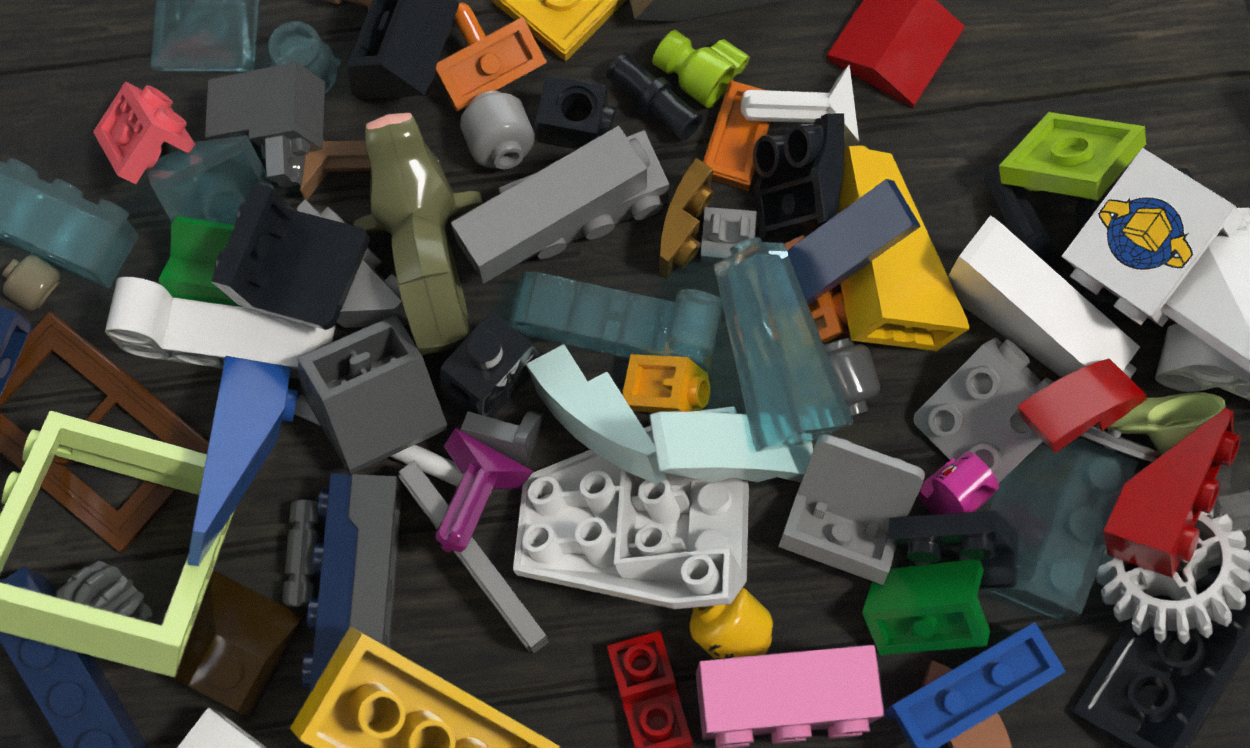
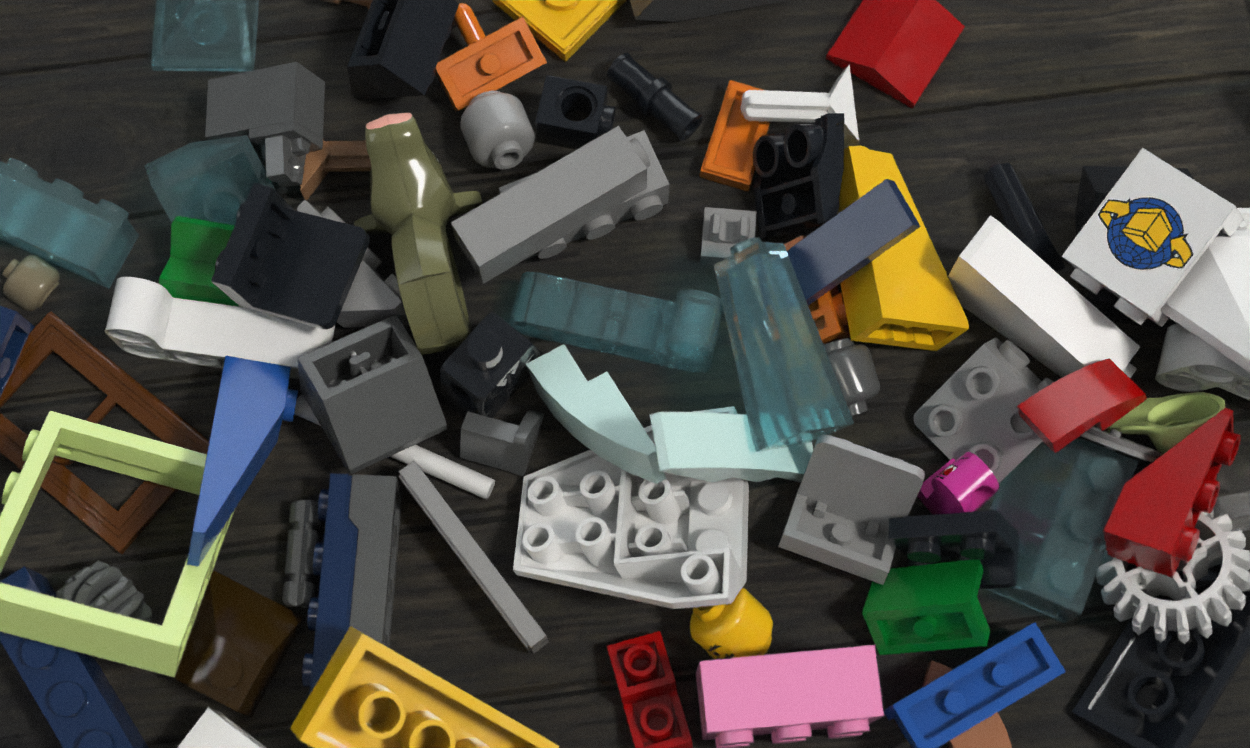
coral bracket [93,81,195,184] -> none
clear light blue piece [268,21,341,93] -> none
magenta piece [435,428,533,553] -> none
light orange bracket [622,354,711,413] -> none
lime piece [652,30,750,108] -> none
pearl gold slope [659,158,714,278] -> none
lime plate [999,112,1146,200] -> none

